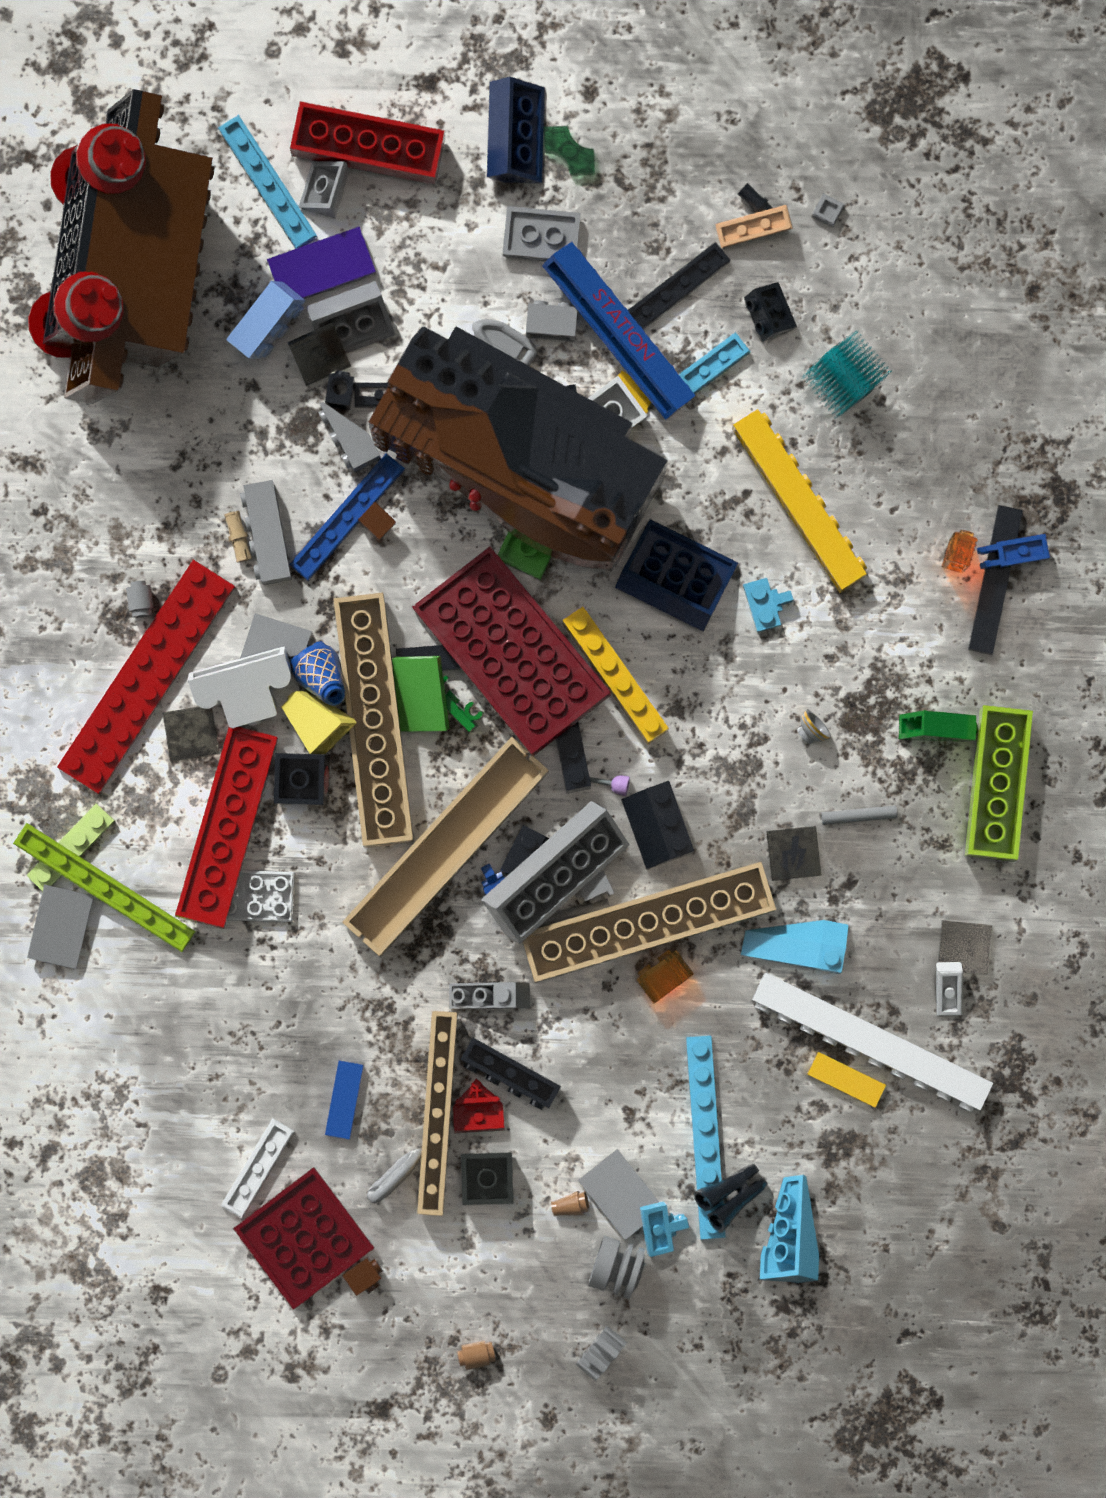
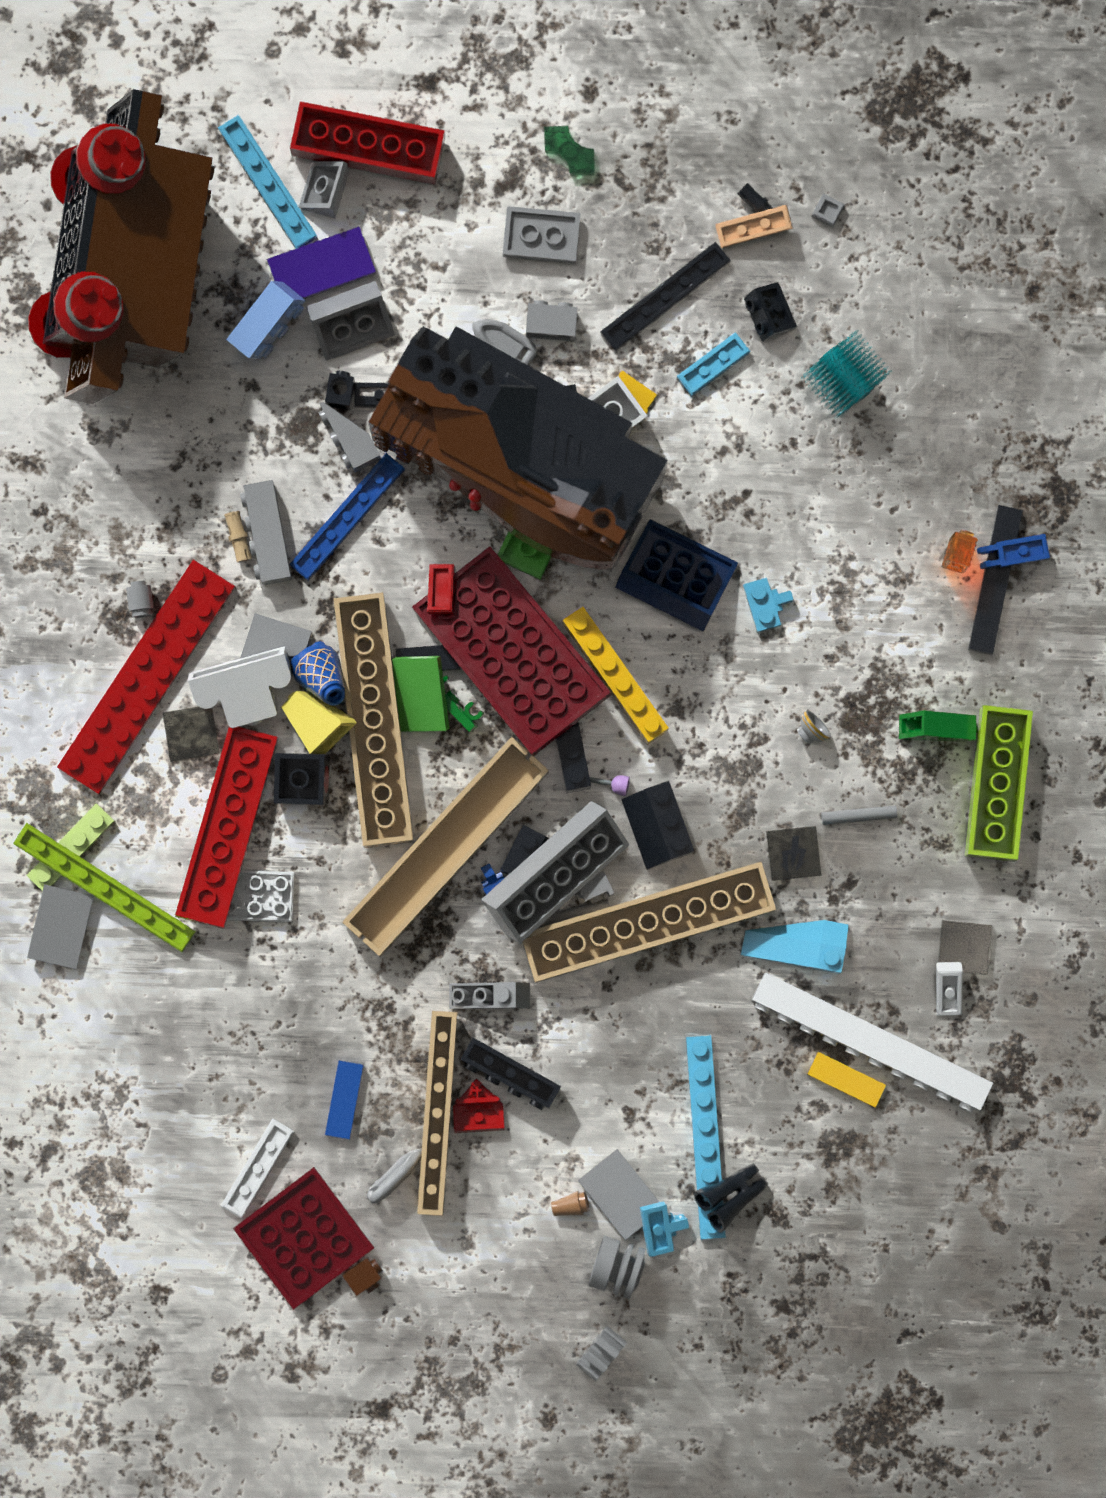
clear smoke tile [287,322,351,386] -> none
reddish brown panel [358,502,396,543] -> none
medium nougat brick [457,1340,495,1370] -> none
pearl dark grey brick [461,1152,513,1205] -> none
dark blue slope [487,76,545,184] -> none
blue brick [542,241,696,420] -> none
clear orange brick [635,949,694,1005] -> none
yellow brick [732,409,867,593] -> none
medium azure wedge [760,1175,819,1283] -> none
none -> red tile [427,564,455,614]

